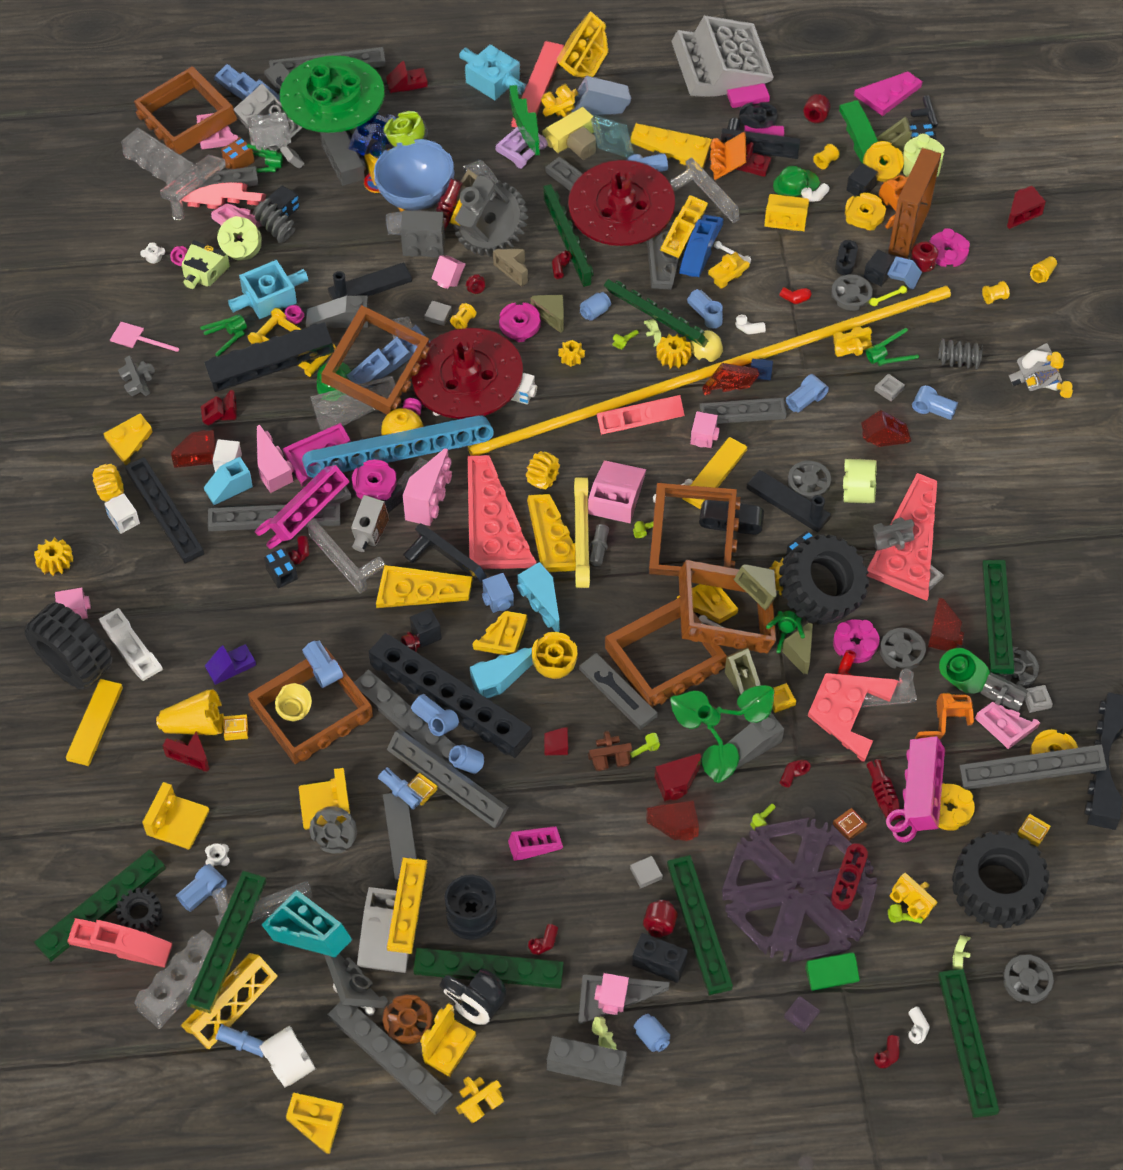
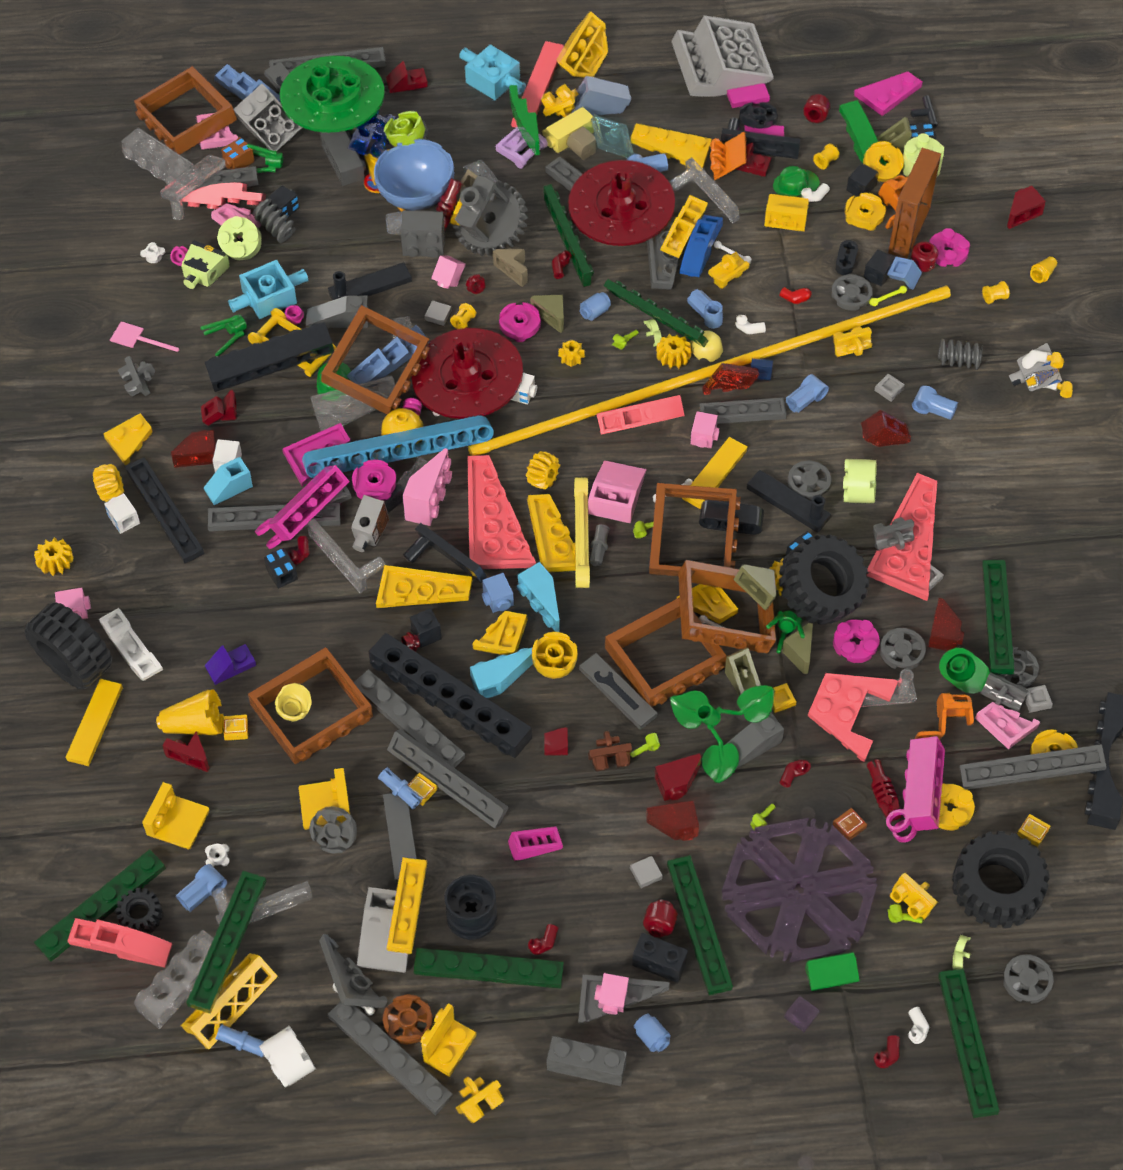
clear brick [247,112,291,150] -> none
bright pink slope [257,425,294,493] -> none
teal wedge [262,890,352,957] -> none
light grey tile [280,144,305,168] -> none
yellow wing [286,1093,343,1154] -> none
medium blue piece [302,640,343,688] -> none
medium blue piece [411,694,459,736] -> none
black piece [439,968,506,1024] -> none
medium blue brick [449,745,484,774] -> none
yellowish green piece [592,1017,617,1050] -> none
dark red beam [831,843,868,910] -> none
red arm [837,650,857,676] -> none
green plant [866,328,919,366] -> none

